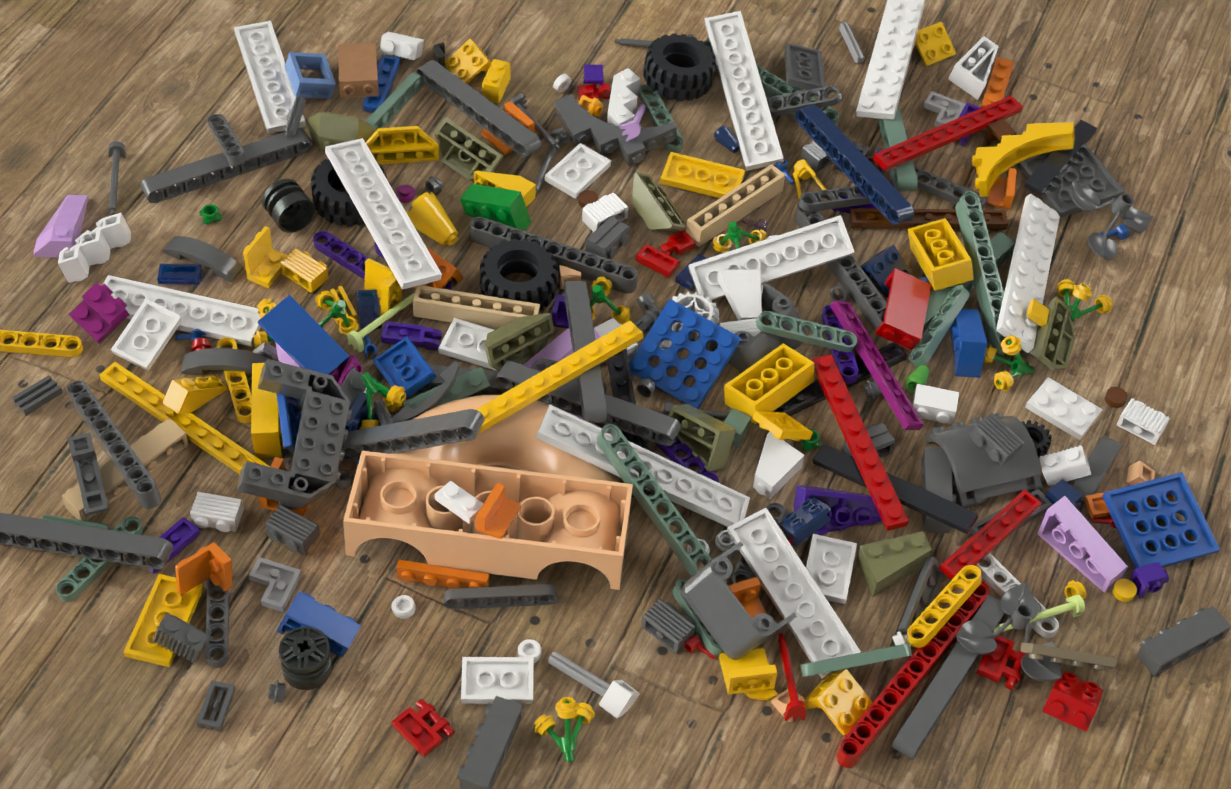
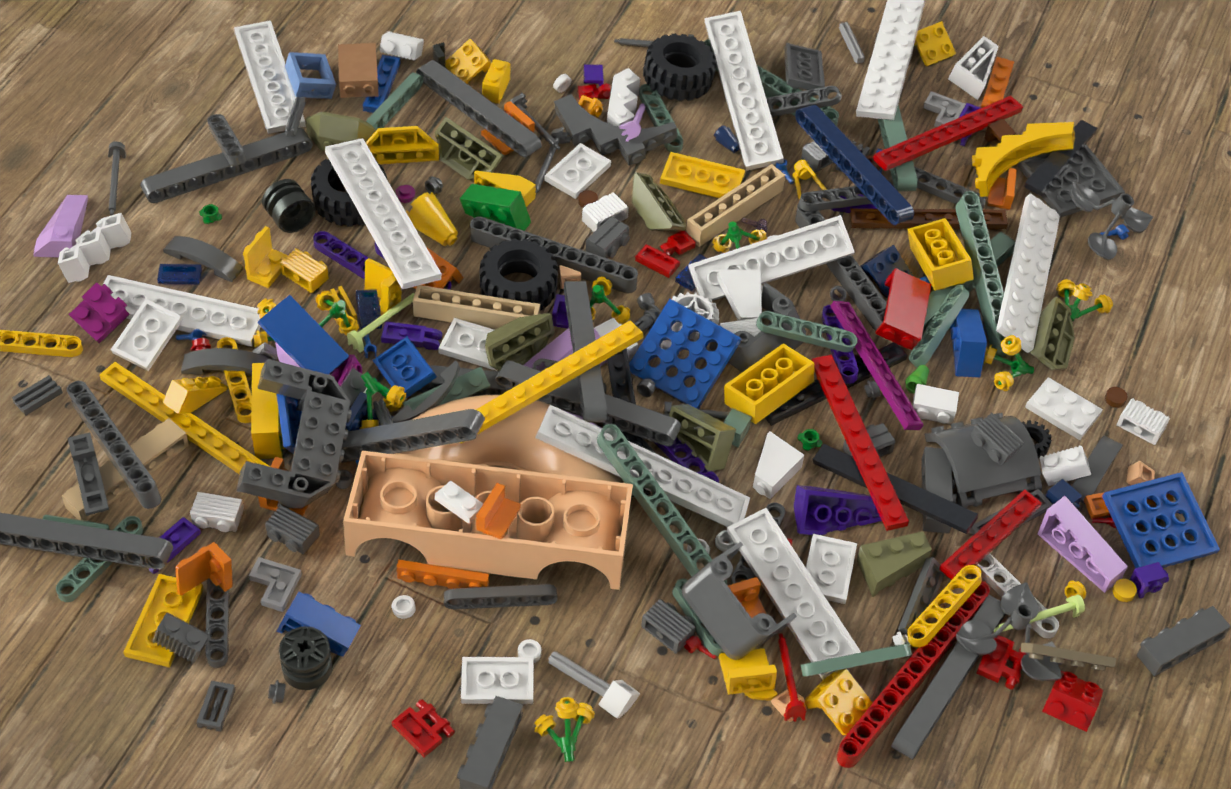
yellow plate [752,411,813,441] -> none
dark blue bracket [779,498,831,547] -> none
yellow tile [1026,299,1049,327] -> none

